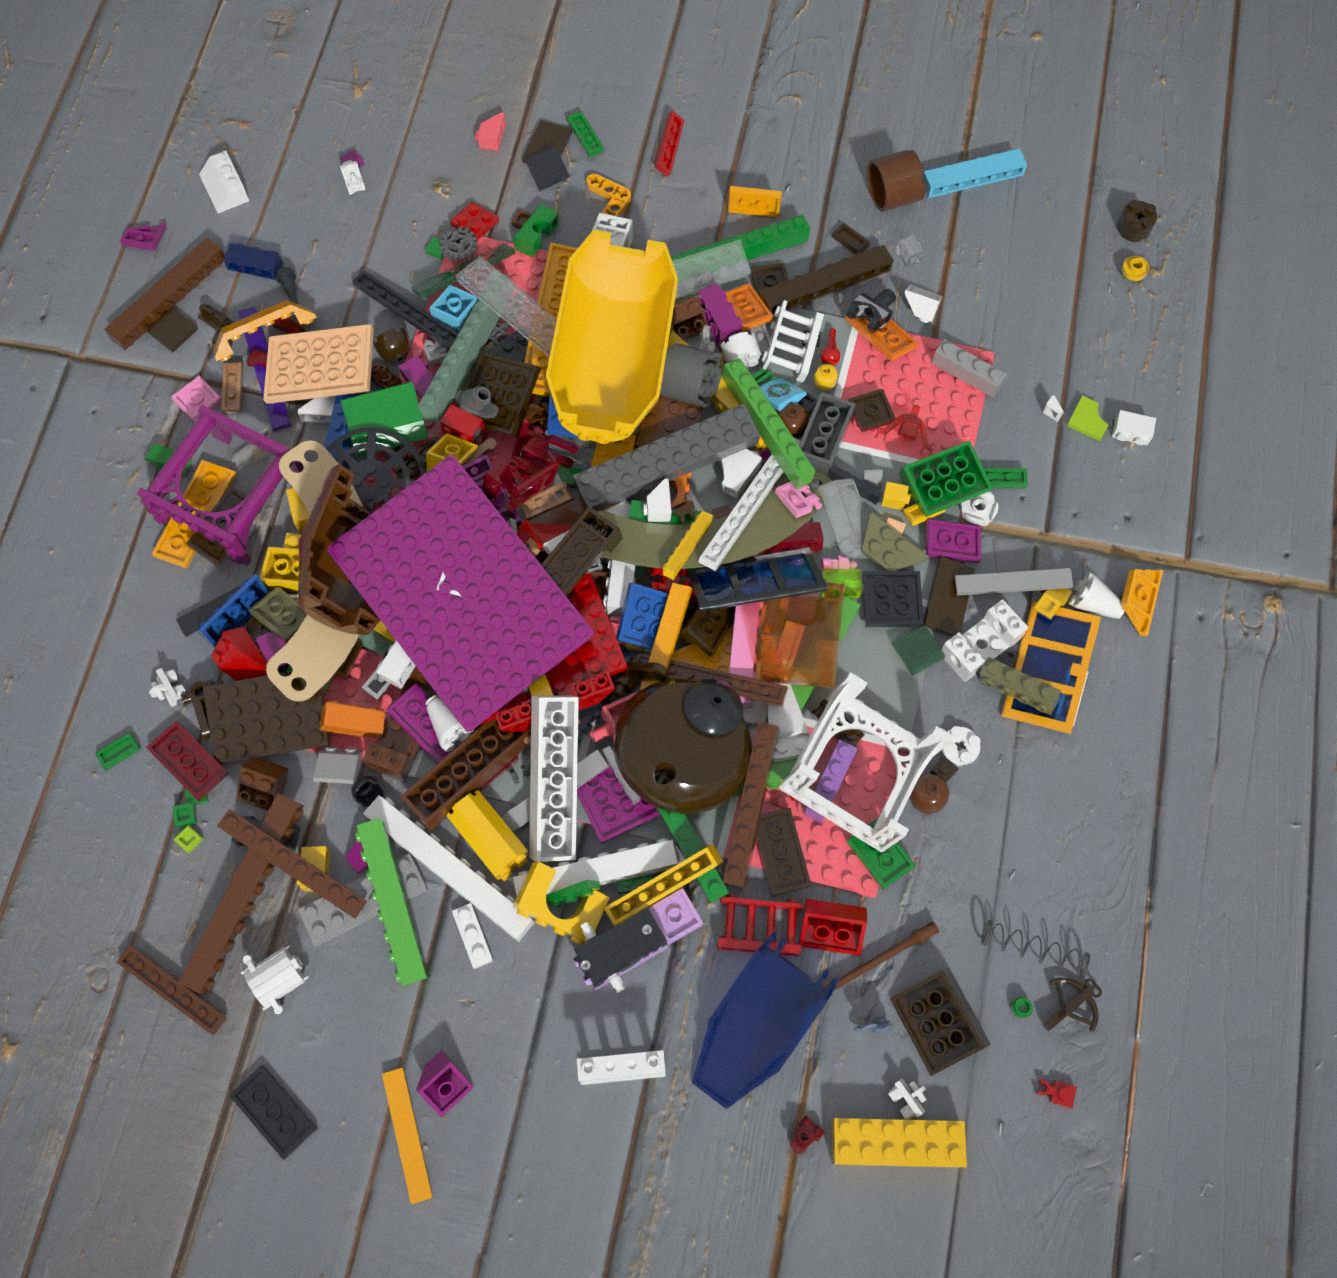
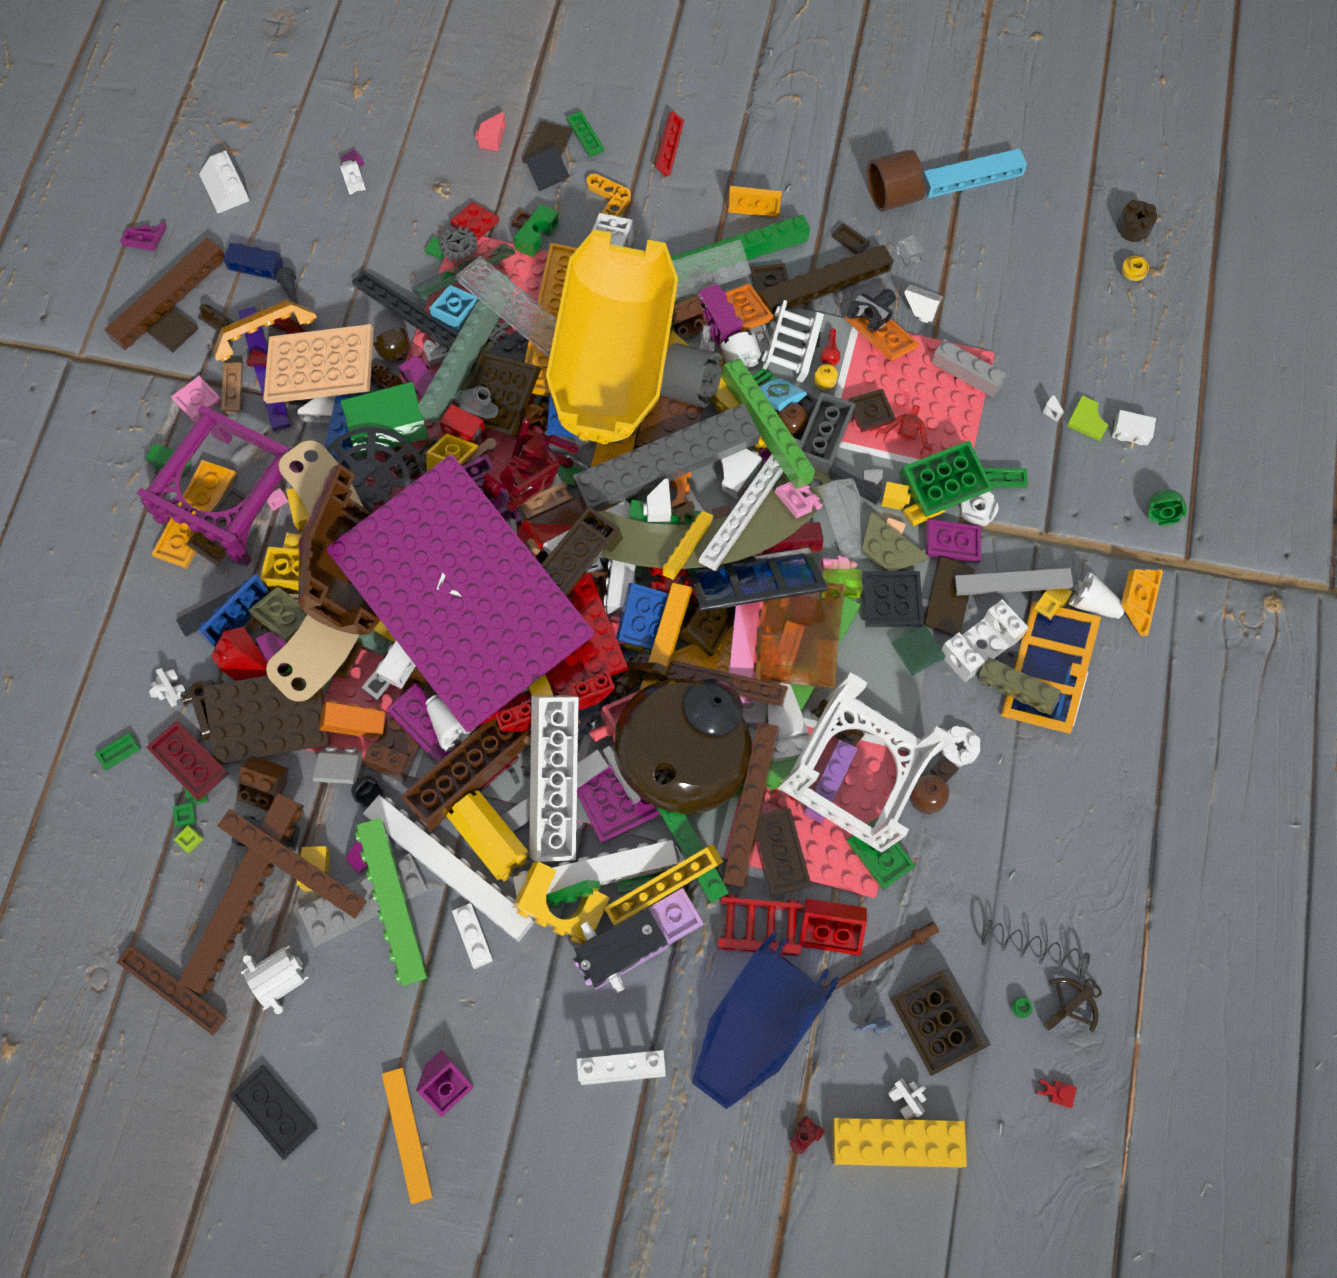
none -> bright pink plate [266,488,288,511]
none -> green cylinder [1147,489,1187,526]

